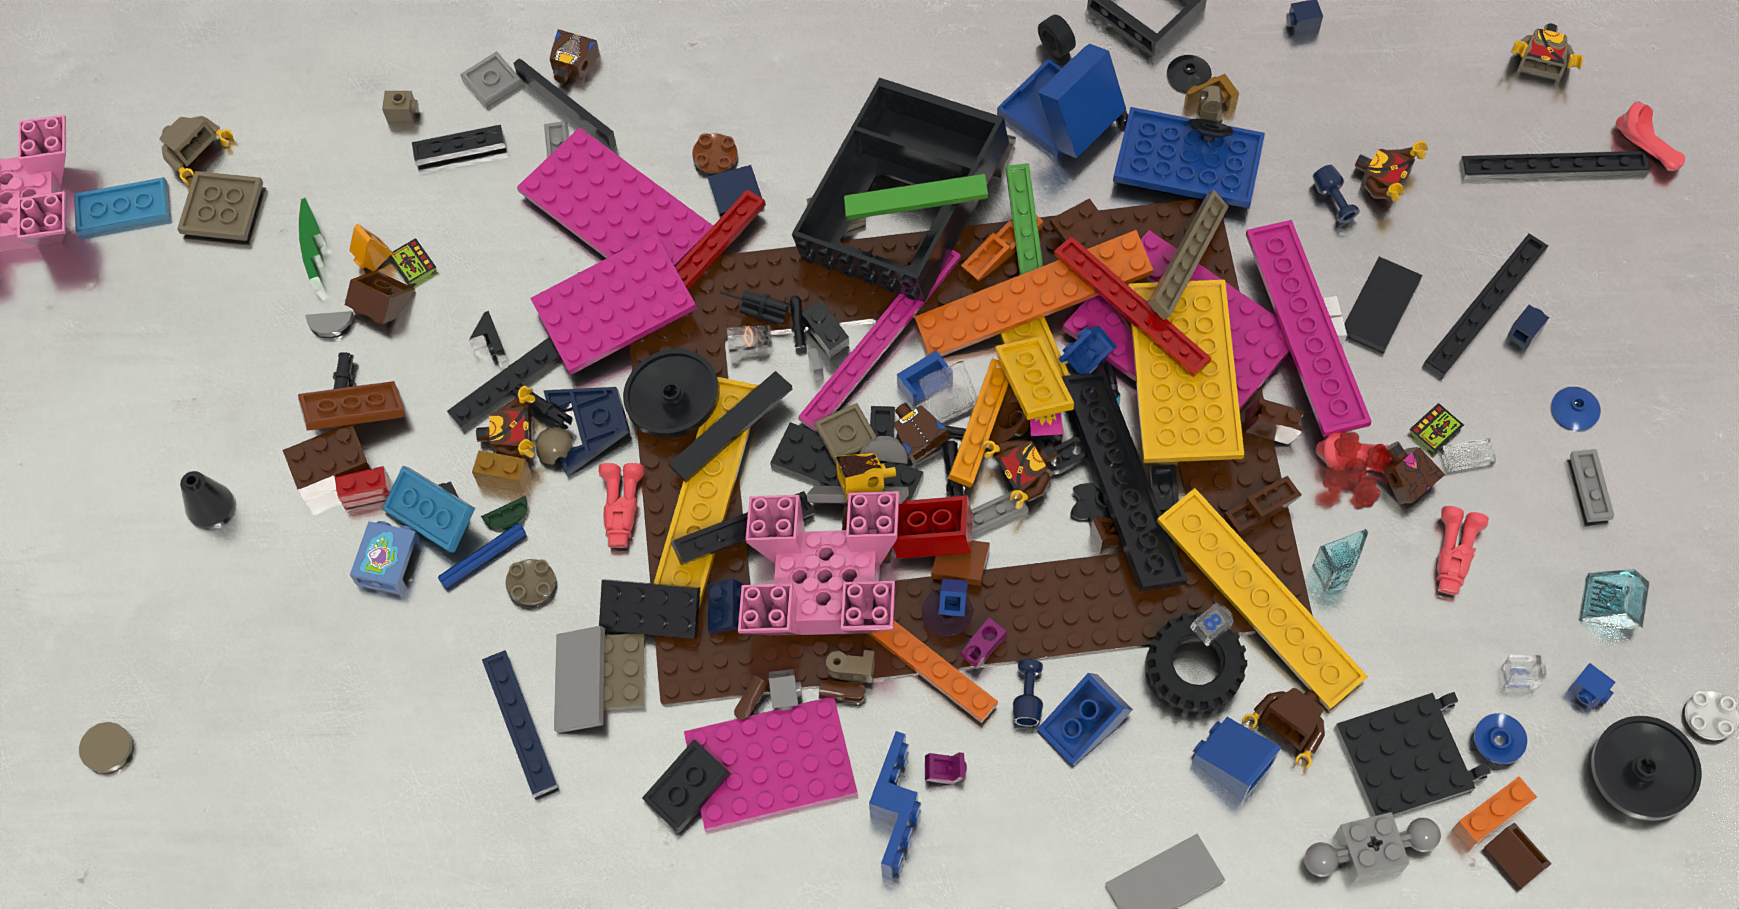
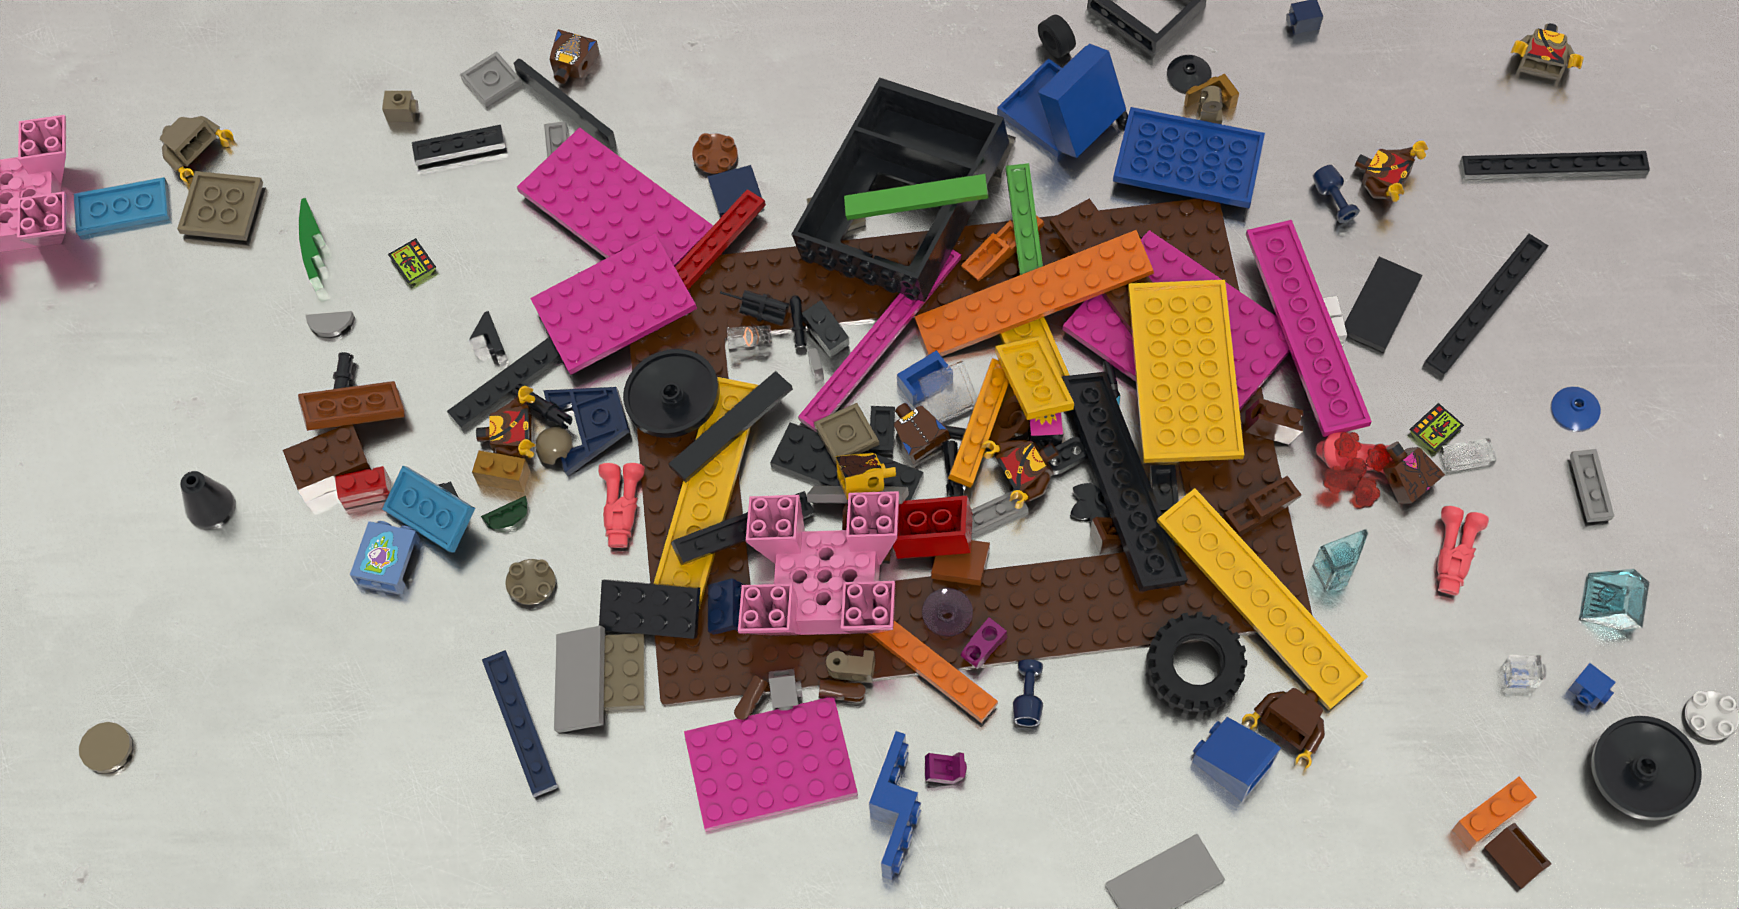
reddish brown slope [344,271,415,324] -> none
light orange slope [349,223,393,272] -> none
blue axle [438,523,526,588] -> none
black tile [642,739,731,833] -> none
light grey tile [860,436,908,464] -> none
blue brick [939,579,968,616] -> none
blue slope [1037,673,1133,765] -> none
red plate [1054,236,1211,378] -> none
blue bracket [1059,325,1117,374] -> none
dark tan plate [1148,190,1229,320] -> none
black dish [1188,119,1234,141] -> none
clear brick [1190,602,1234,647] -> none
light grey brick [1304,812,1441,884] -> none
black plate [1335,692,1491,817] -> none
blue dish [1474,713,1527,764] -> none
dark blue brick [1508,304,1550,348] -> none
coral hair [1616,101,1686,171] -> none

